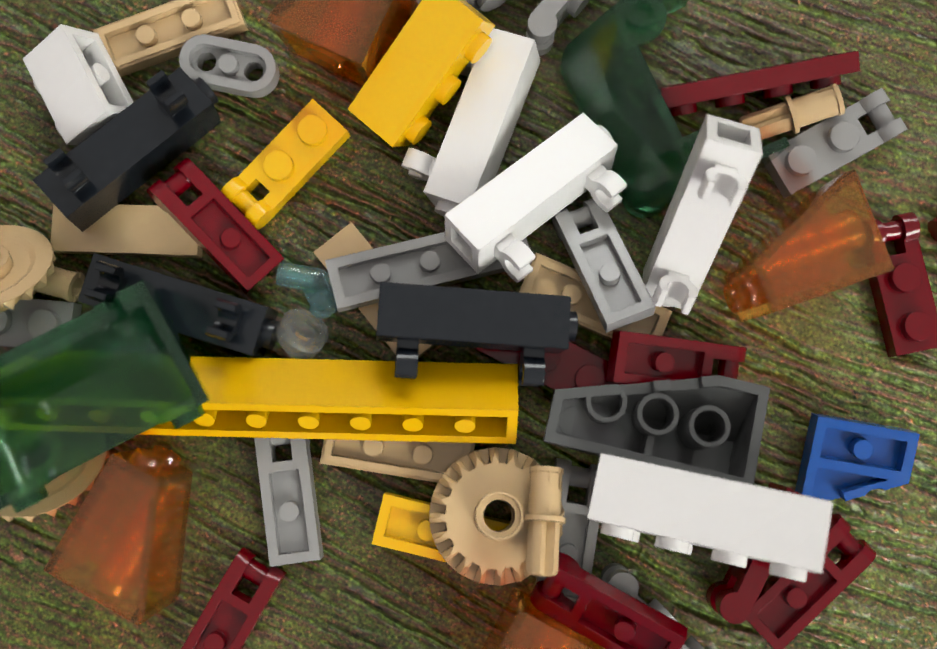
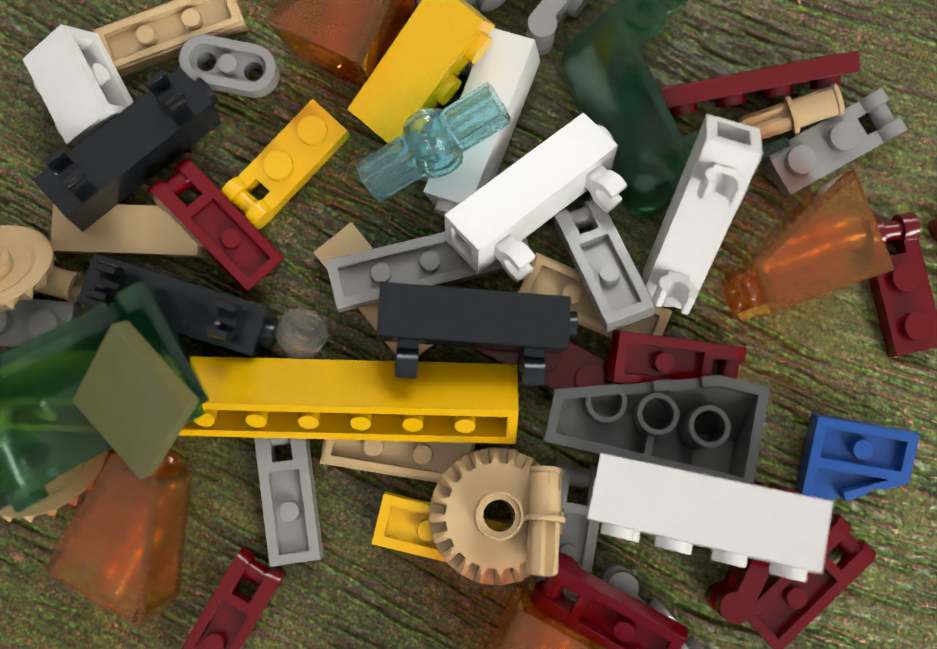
clear light blue arm [276,261,337,319] -> none
none -> olive tile [72,320,200,480]
none -> clear light blue piece [356,82,511,202]

